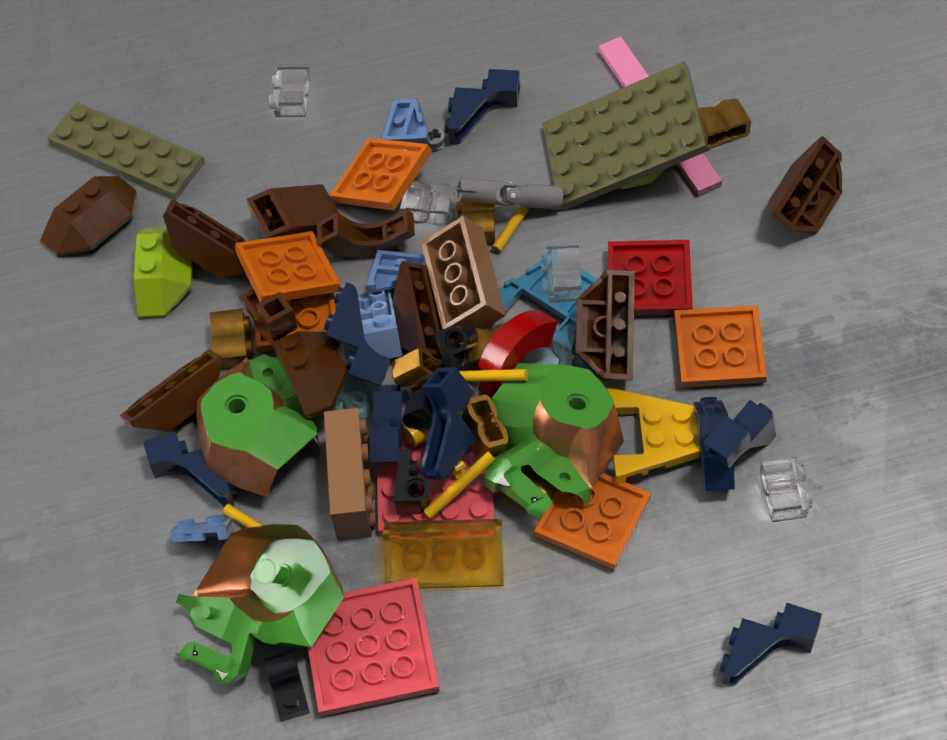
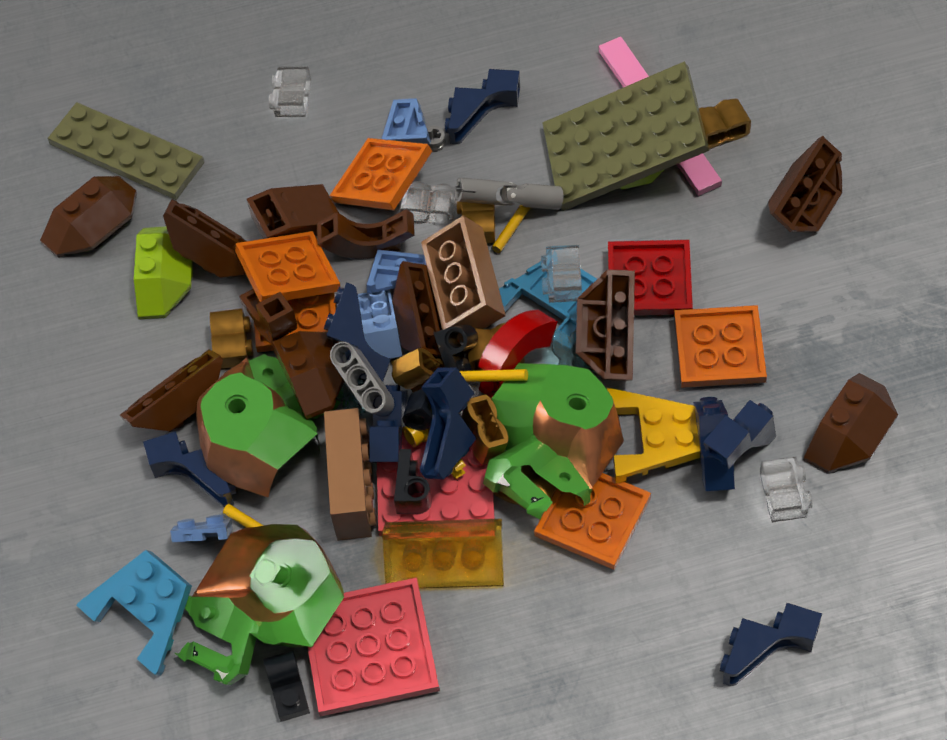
yellow bar [423,451,496,519] -> none
none -> dark azure wing [76,550,192,676]
none -> light grey beam [330,342,394,417]
none -> reddish brown wedge [803,373,898,474]

